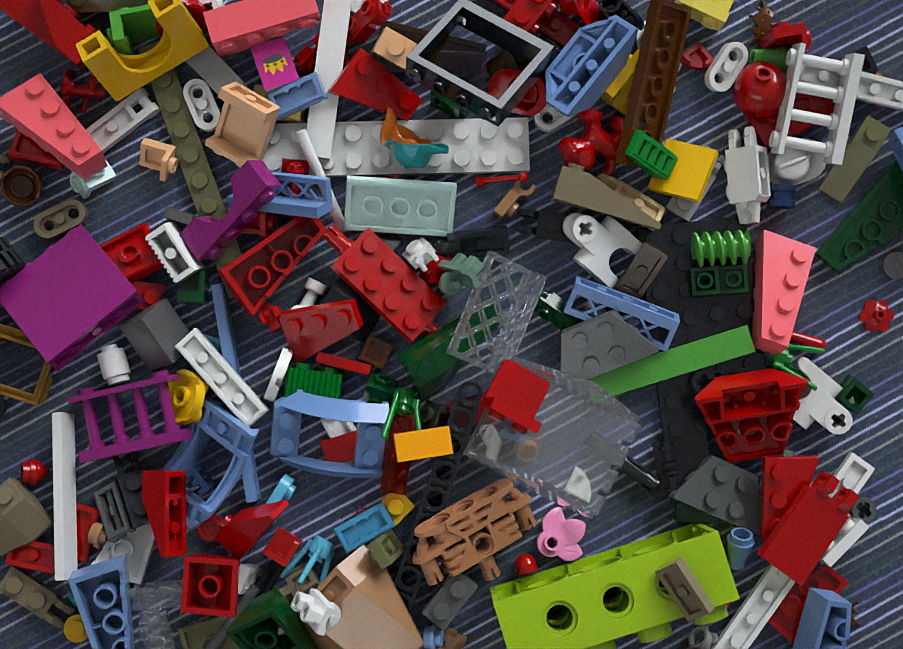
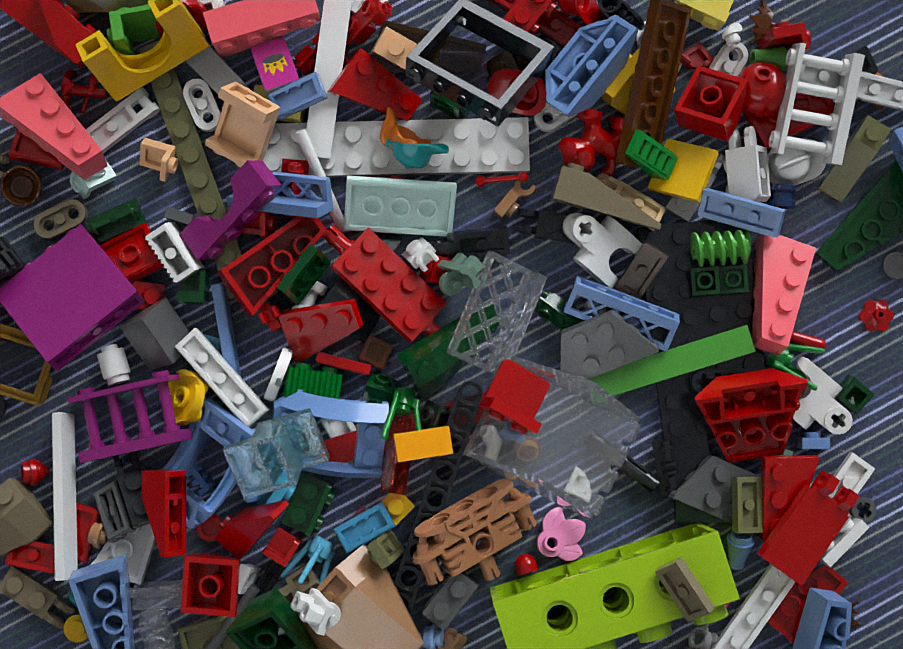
none -> dark green hinge [86,198,147,244]
none -> clear light blue bracket [223,408,330,499]
none -> dark green bracket [277,244,331,306]
none -> dark green bracket [281,472,336,537]
none -> red slope [674,65,748,142]
none -> medium blue plate [697,188,786,238]
none -> white arm [722,23,742,47]
none -> olive plate [731,476,763,534]
none -> medium blue plate [796,432,830,449]

